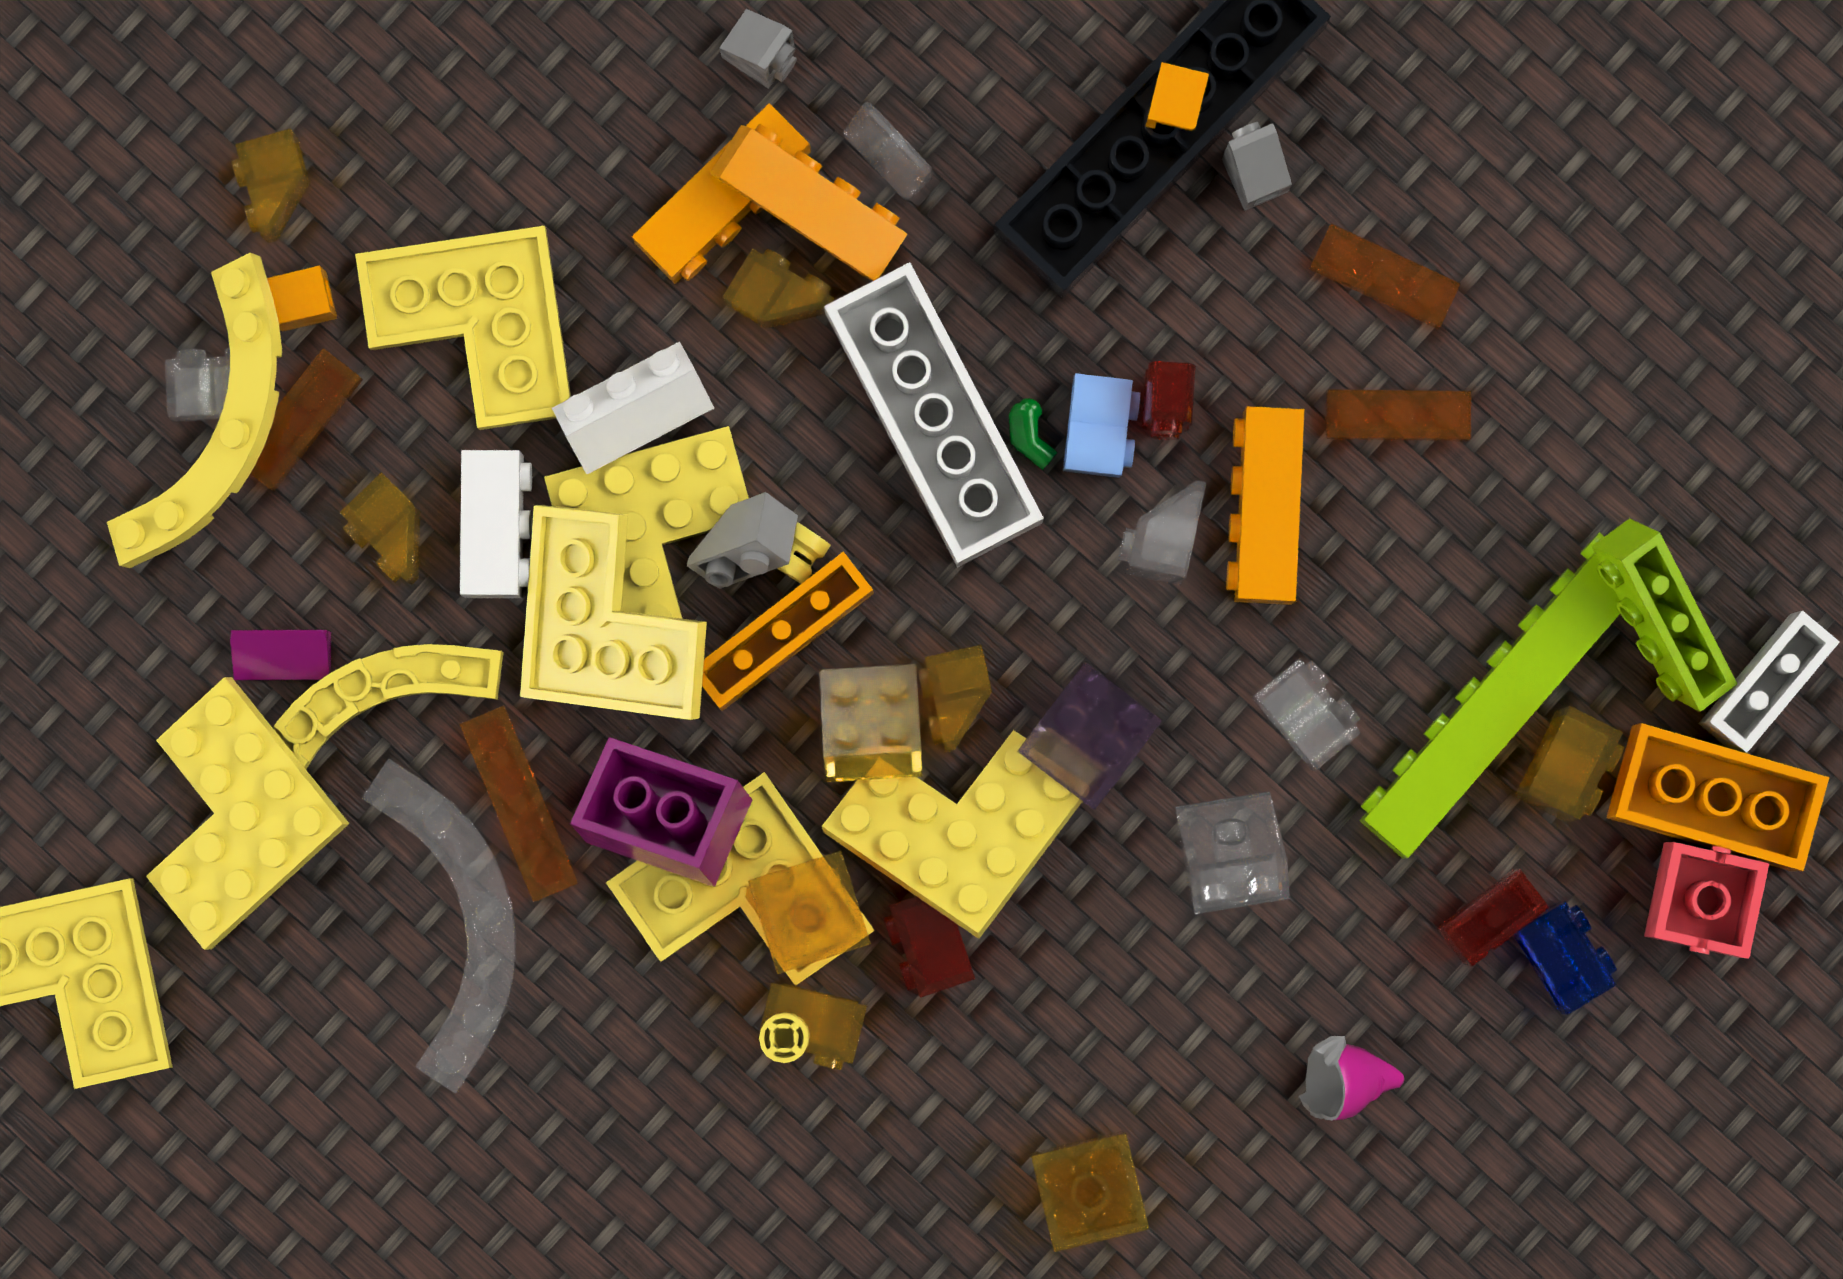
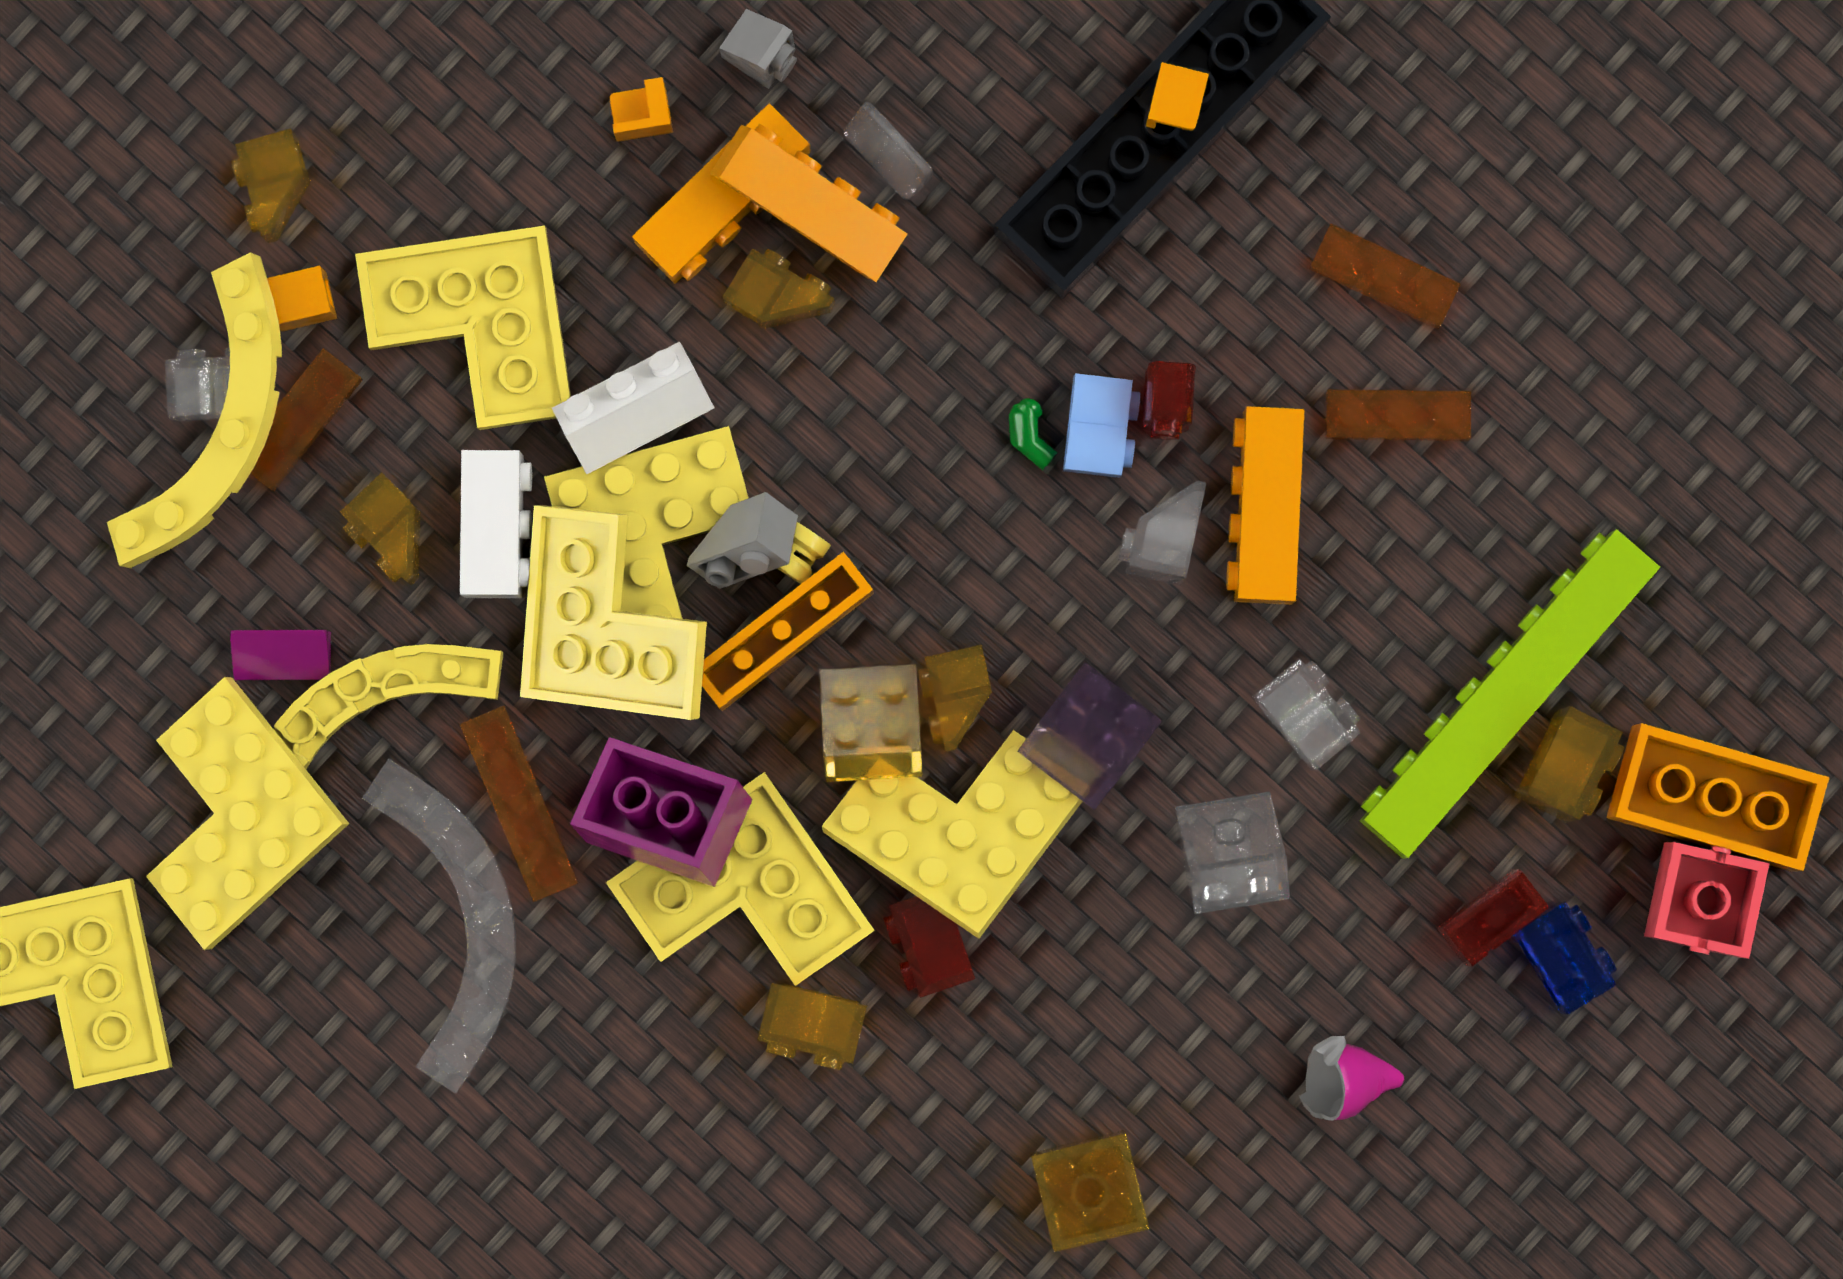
clear yellow brick [748,851,872,974] -> none
light yellow wheel [759,1012,810,1063] -> none
white brick [824,262,1044,568] -> none
light grey slope [1222,122,1292,211] -> none
lime brick [1592,518,1737,712] -> none
white brick [1698,611,1839,753] -> none
none -> light orange panel [609,77,673,142]

